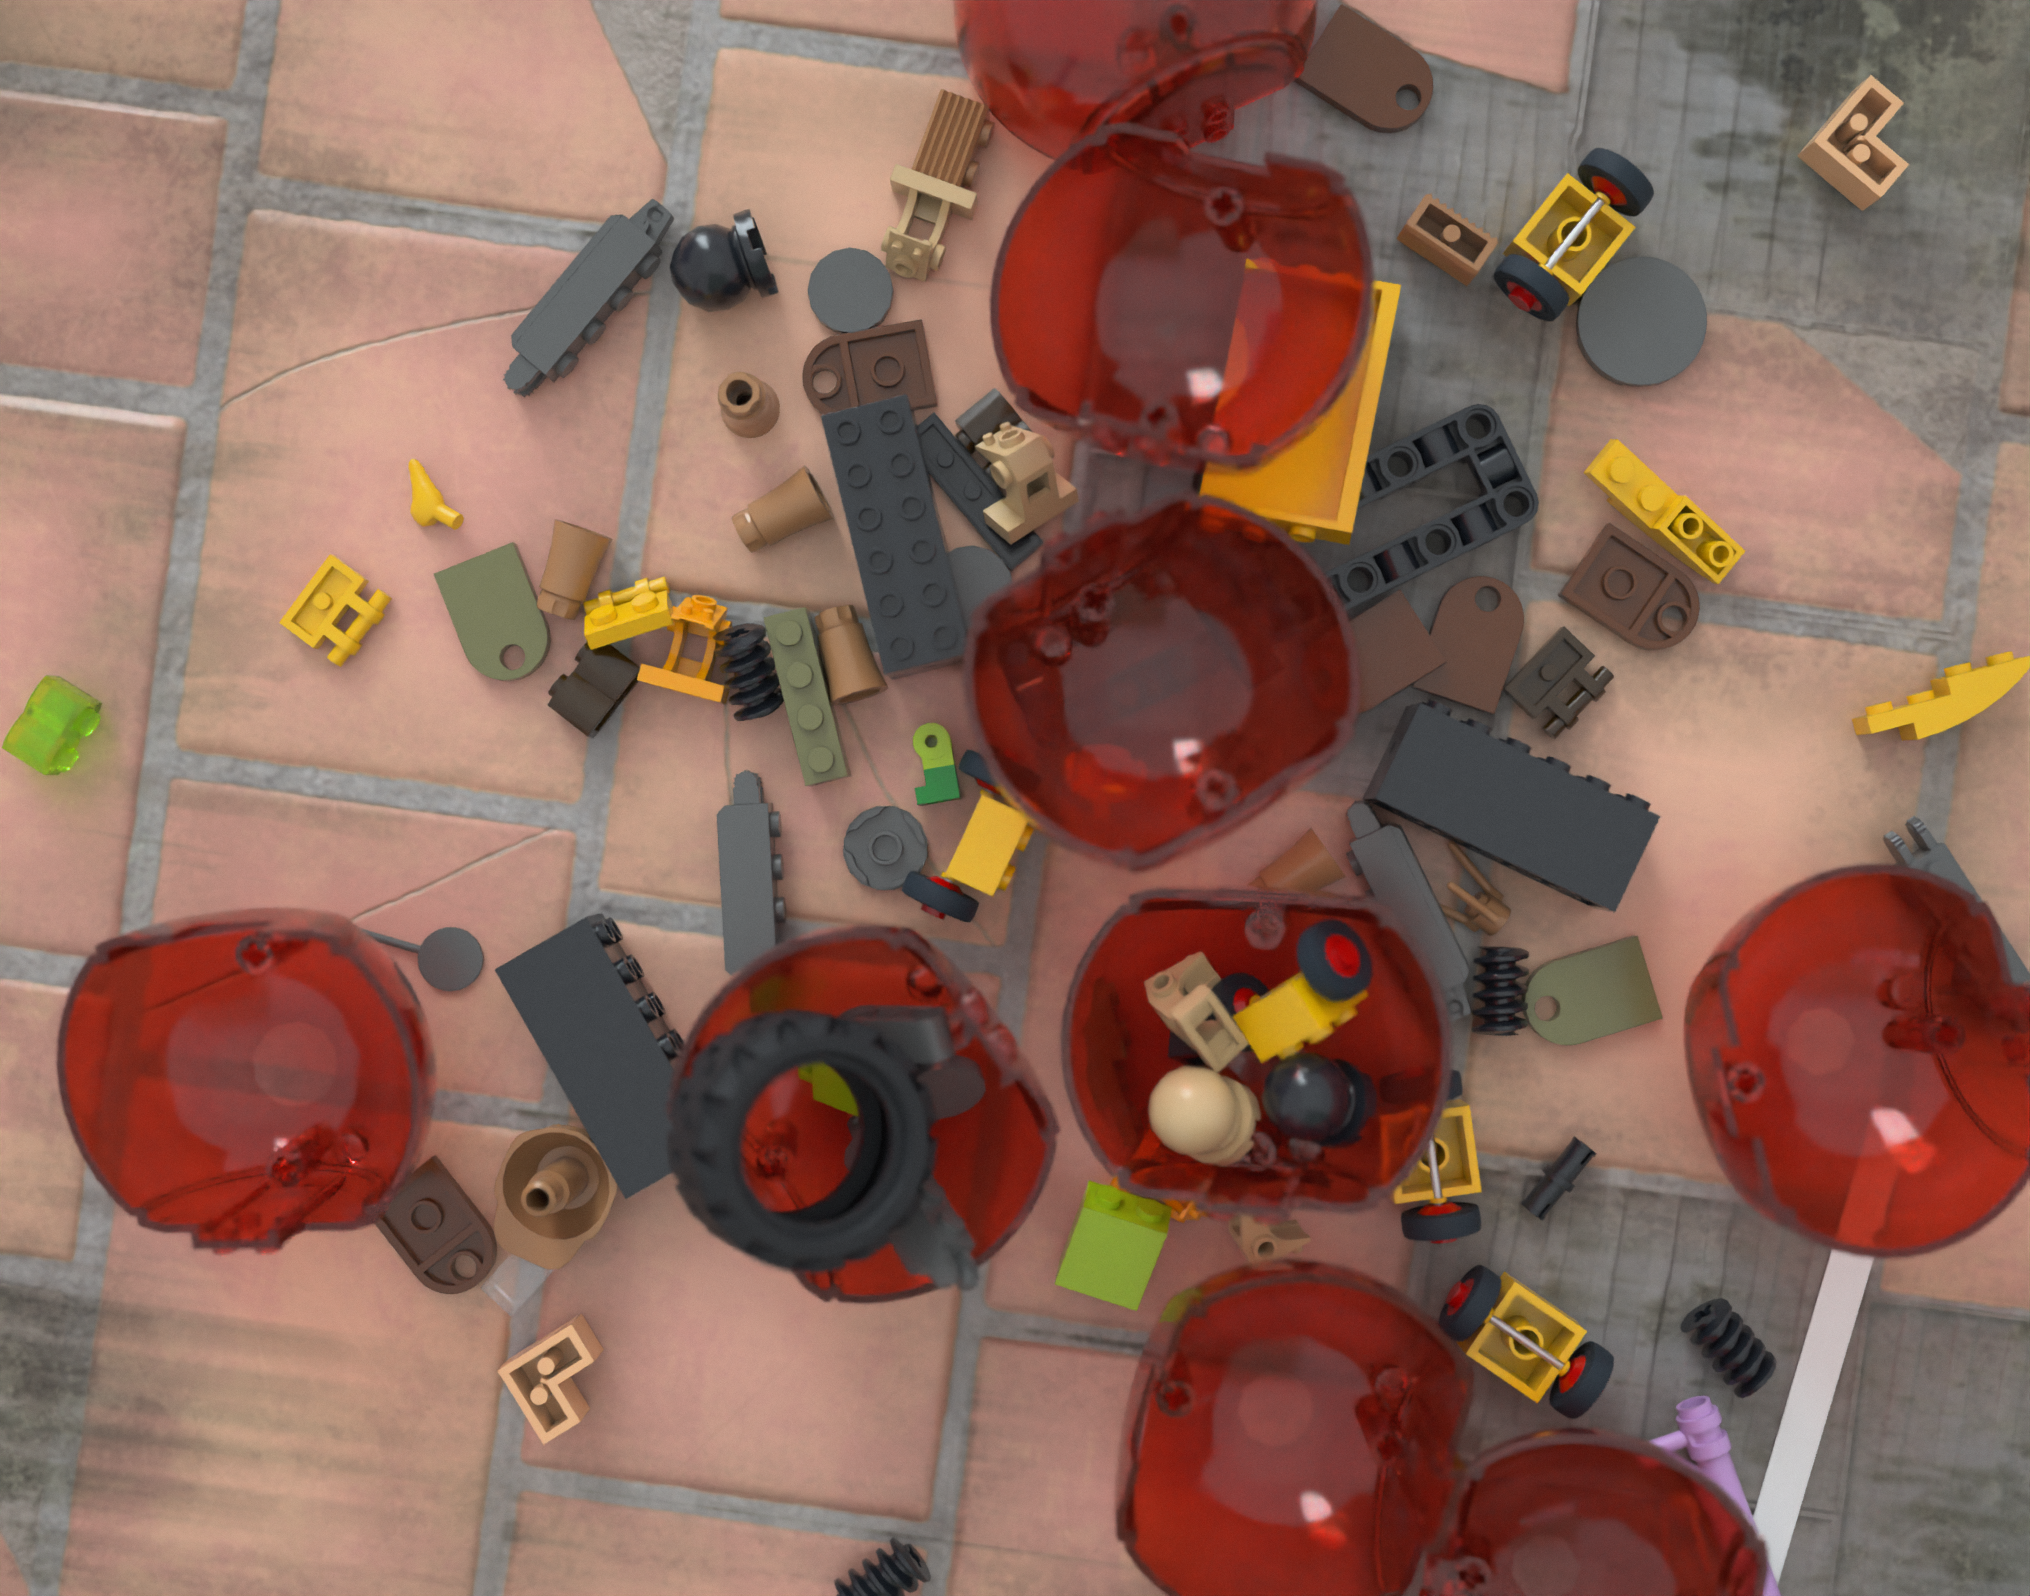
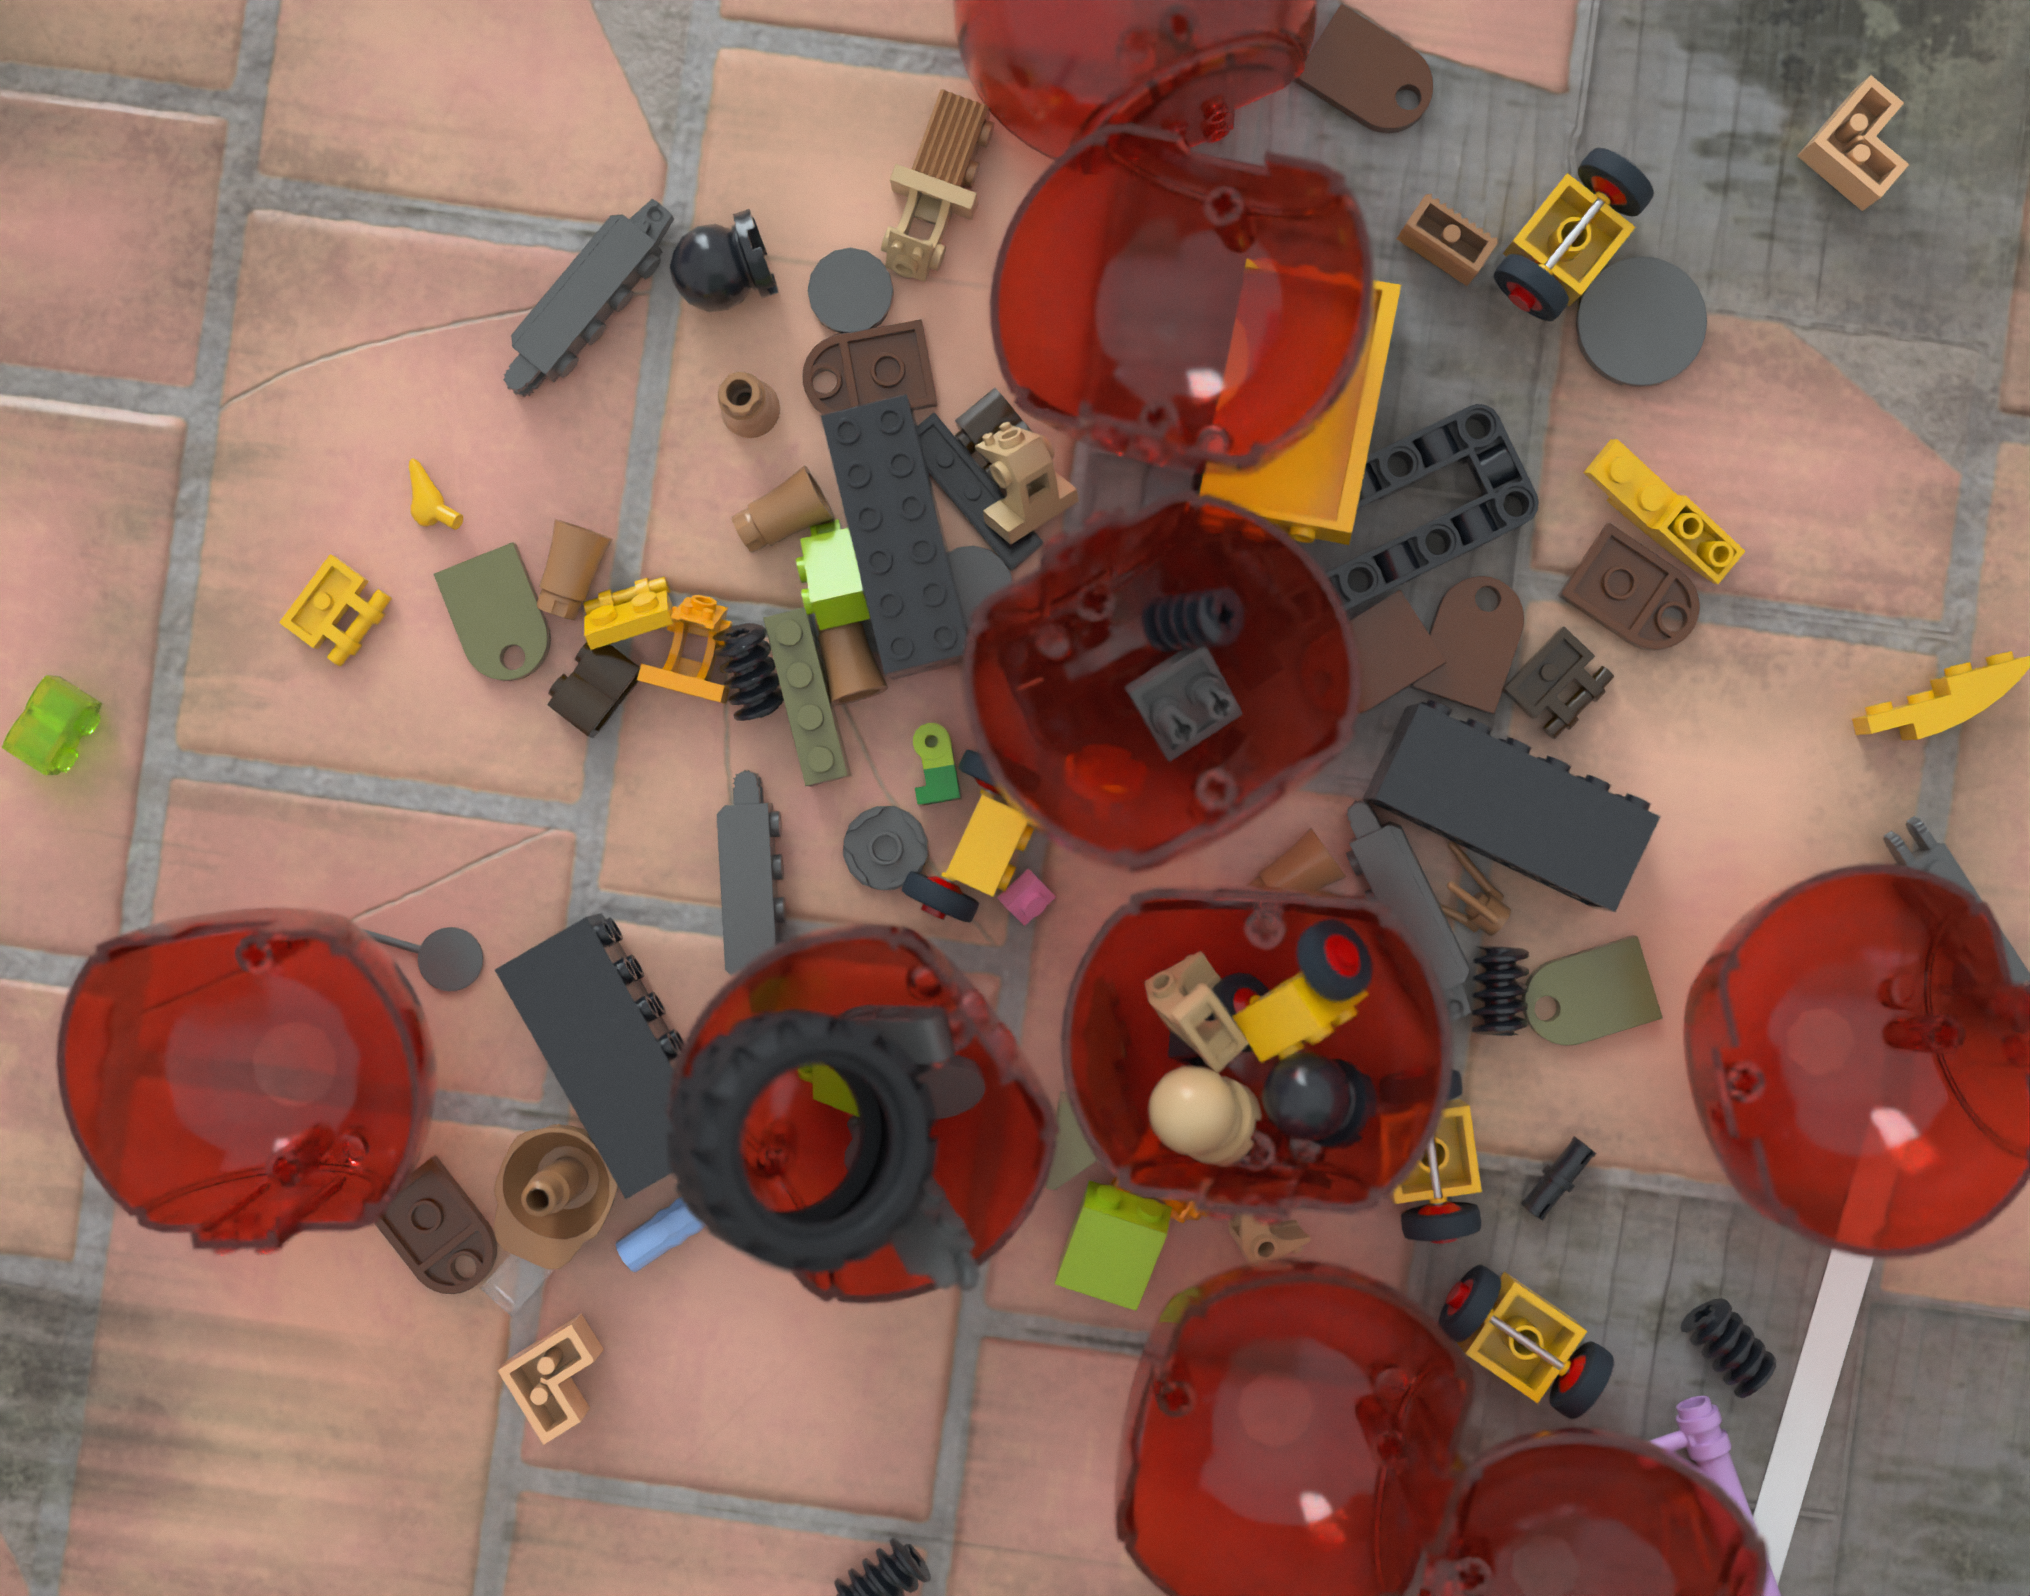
none -> light blue axle [615,1197,705,1272]
none -> brick [796,519,871,630]
none -> bright pink plate [997,868,1056,926]
none -> olive slope [1046,1091,1106,1190]
none -> dark grey plate [1124,647,1243,762]
none -> black piece [1141,588,1244,652]

